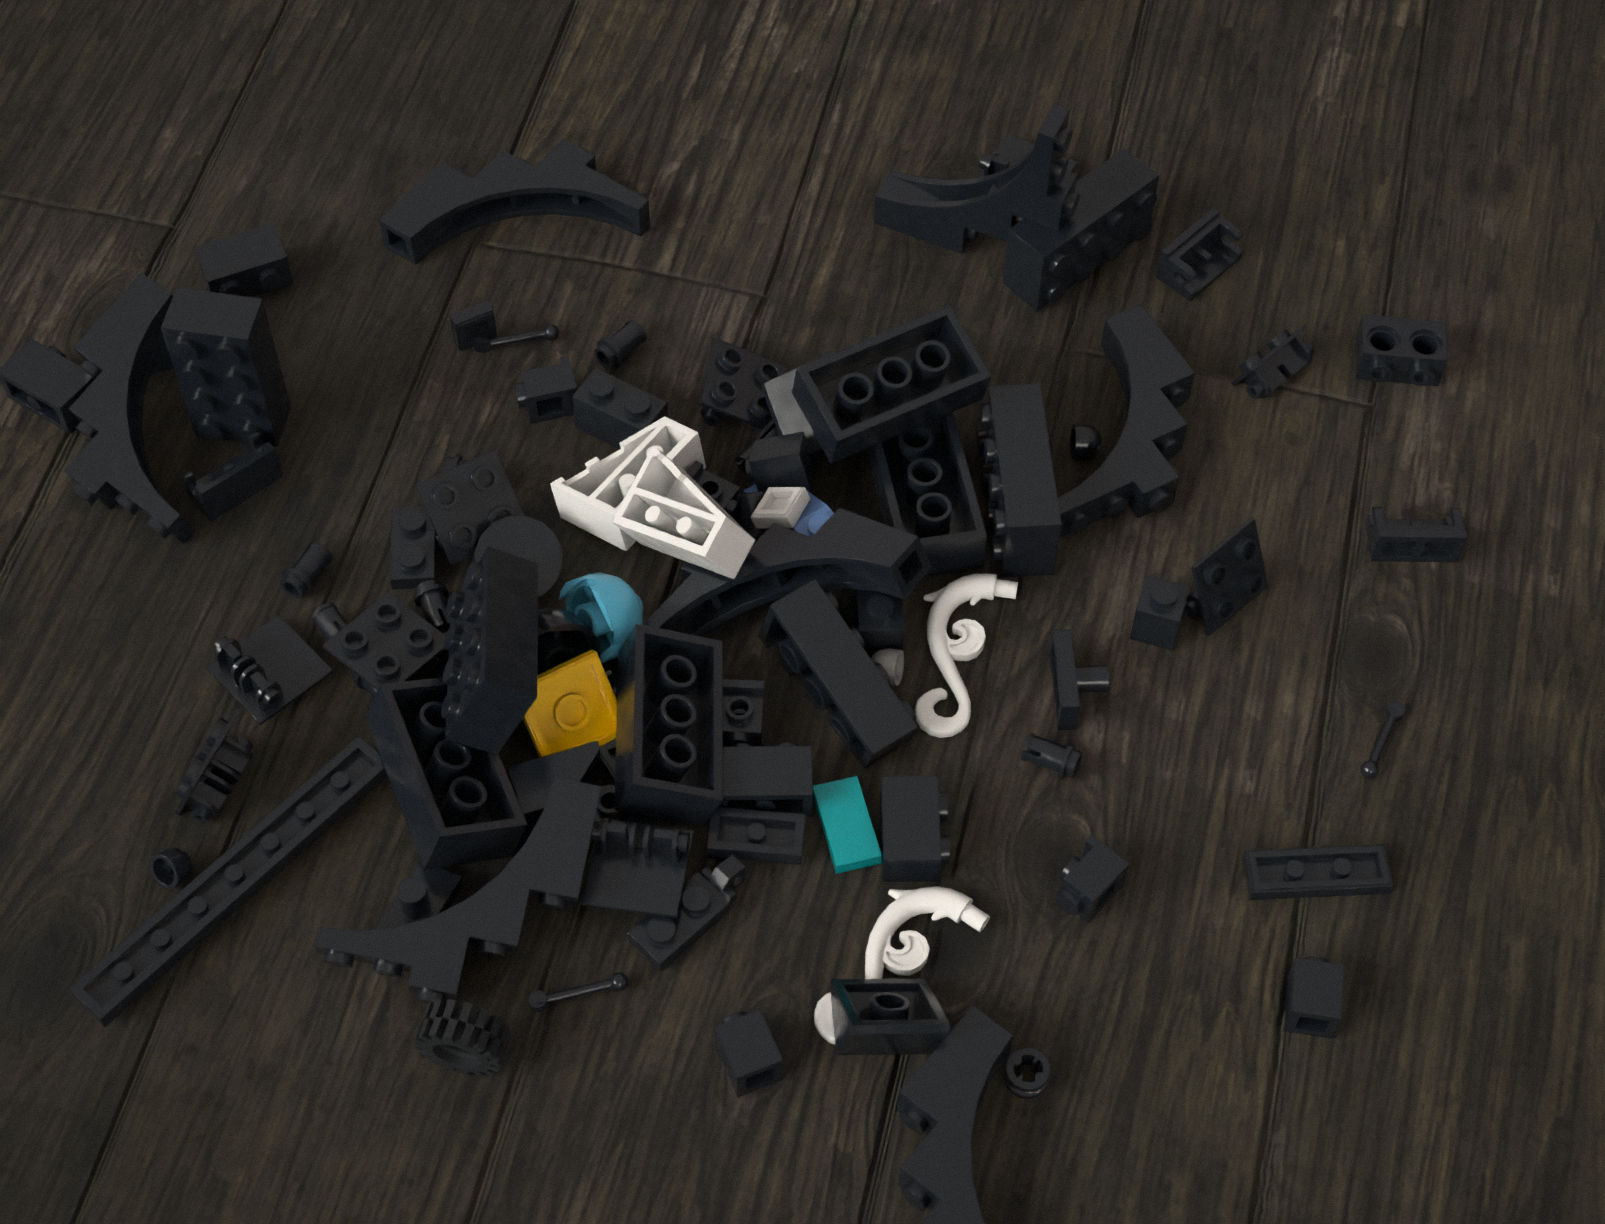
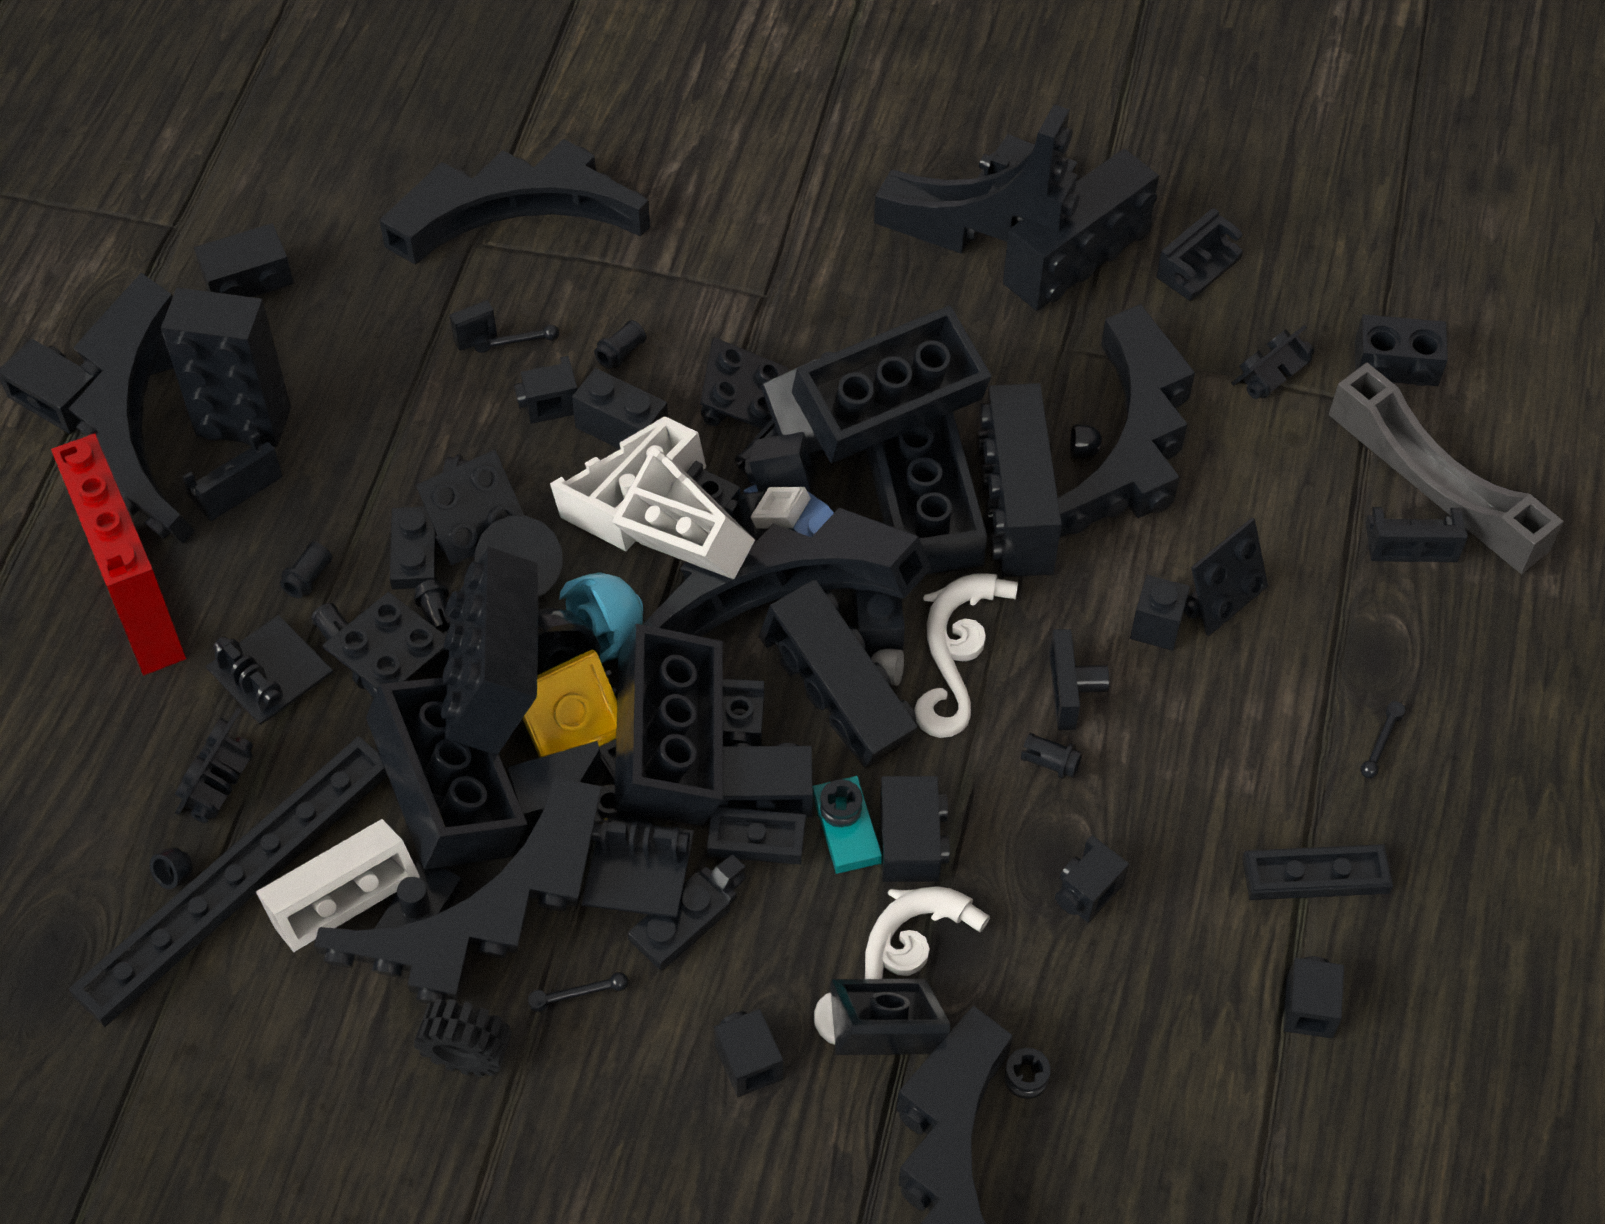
none -> red window [51,433,186,676]
none -> white brick [256,819,420,952]
none -> black bush [820,779,863,828]
none -> flat silver arch [1329,363,1564,574]

